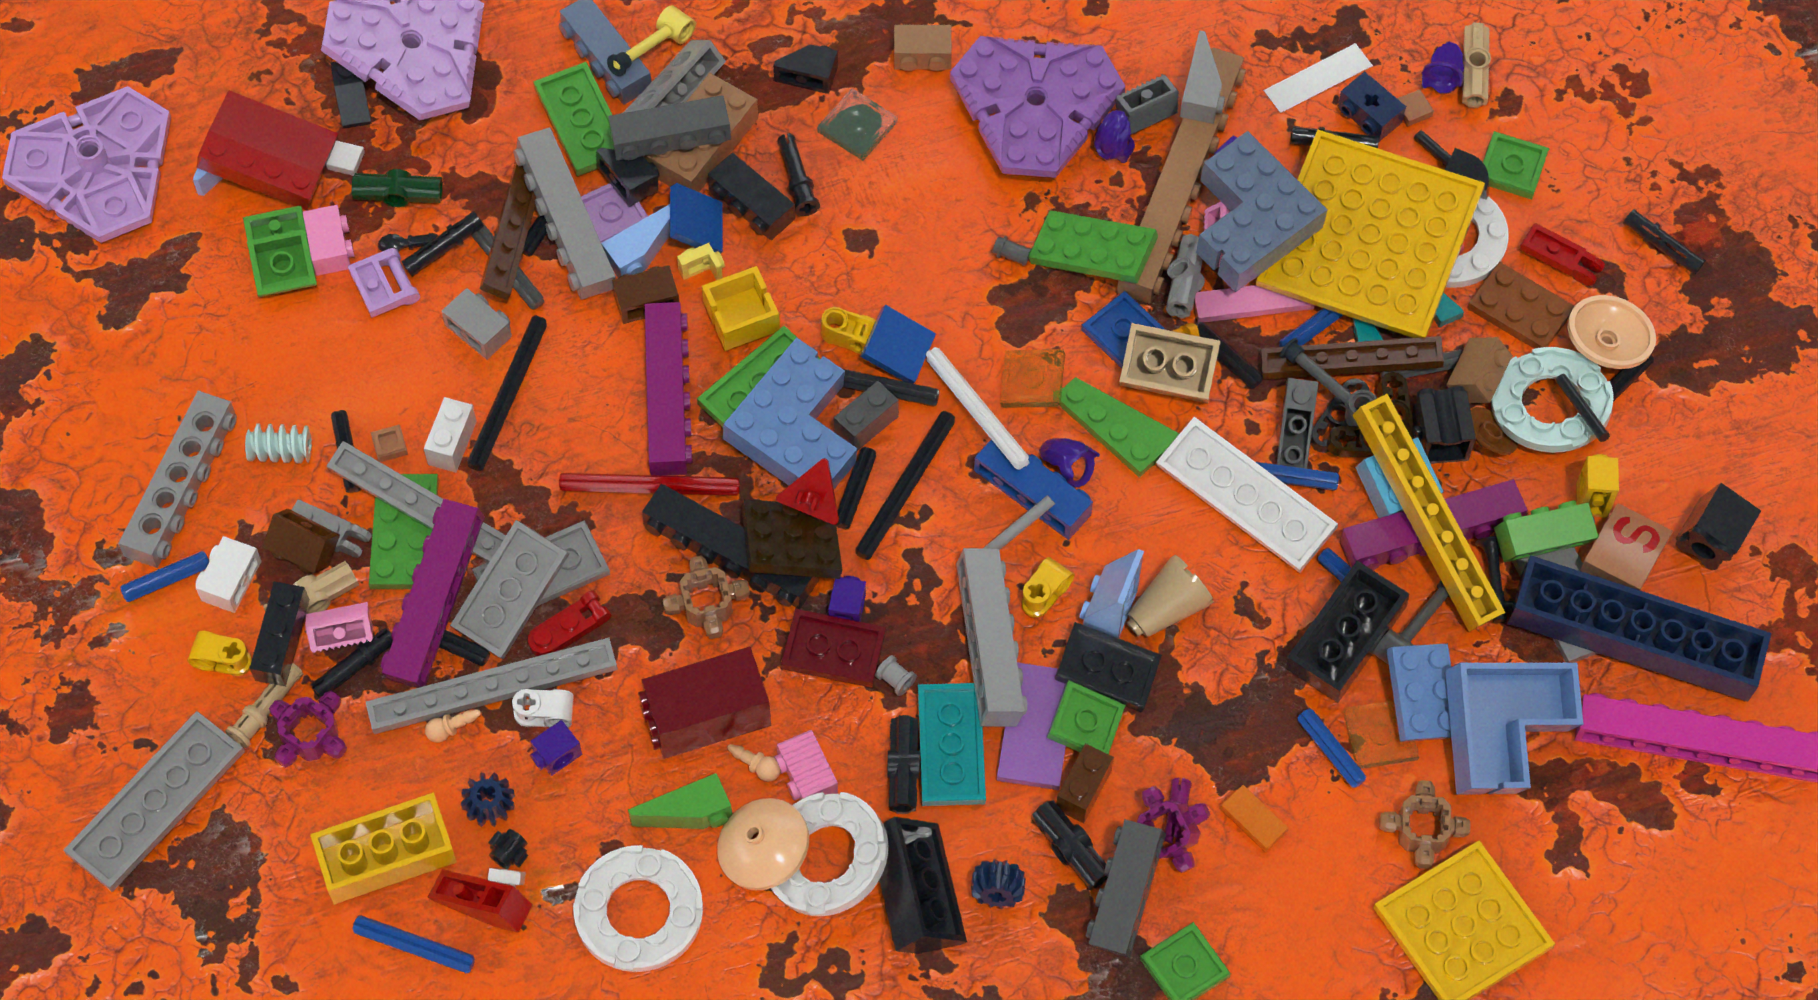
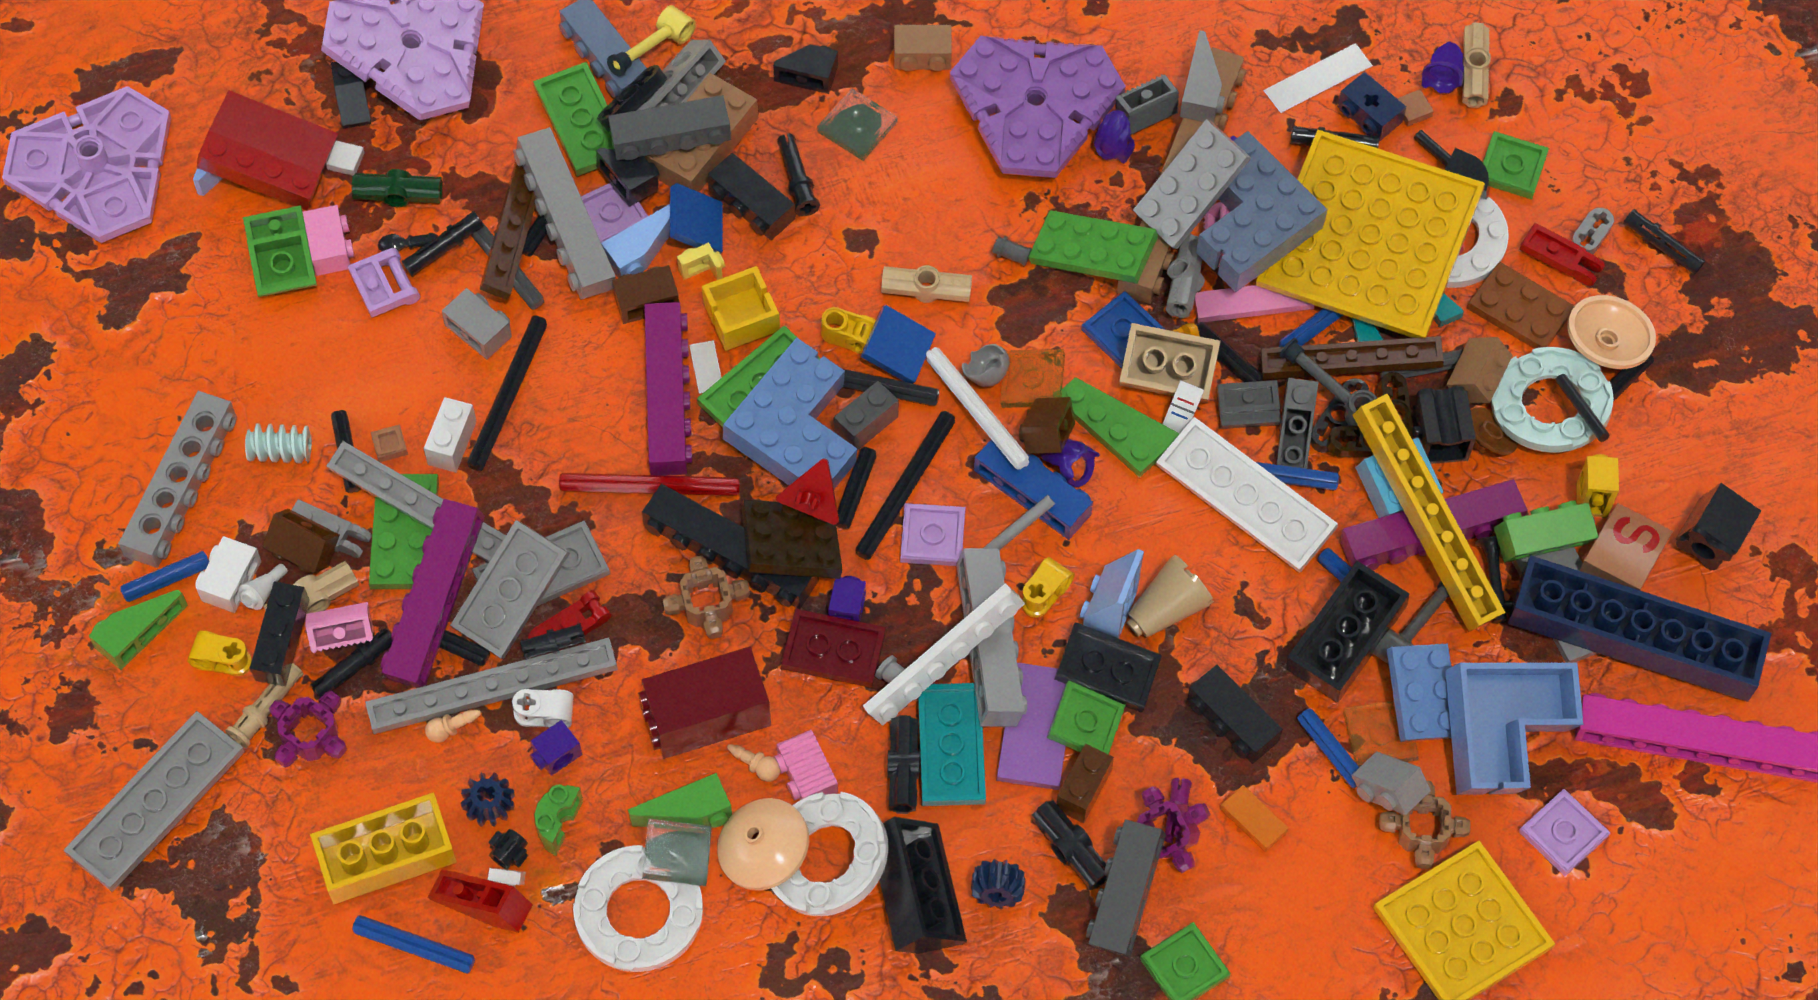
none -> bright green slope [88,589,188,670]
none -> white cone [239,564,288,610]
none -> black pin [520,623,586,660]
none -> bright green cylinder [534,784,583,856]
none -> black beam [597,65,667,132]
none -> clear tile [642,819,712,886]
none -> white sticker [689,340,722,393]
none -> white plate [863,583,1025,725]
none -> tan piece [881,265,972,303]
none -> lavender tile [900,503,965,566]
none -> light grey hair [962,344,1010,387]
none -> reddish brown brick [1019,397,1075,454]
none -> light grey plate [1133,119,1251,249]
none -> white sticker [1162,380,1204,433]
none -> black brick [1187,664,1283,764]
none -> dark grey plate [1216,380,1282,429]
none -> light grey brick [1351,751,1431,815]
none -> lavender tile [1519,789,1610,876]
none -> light grey beam [1572,208,1614,254]

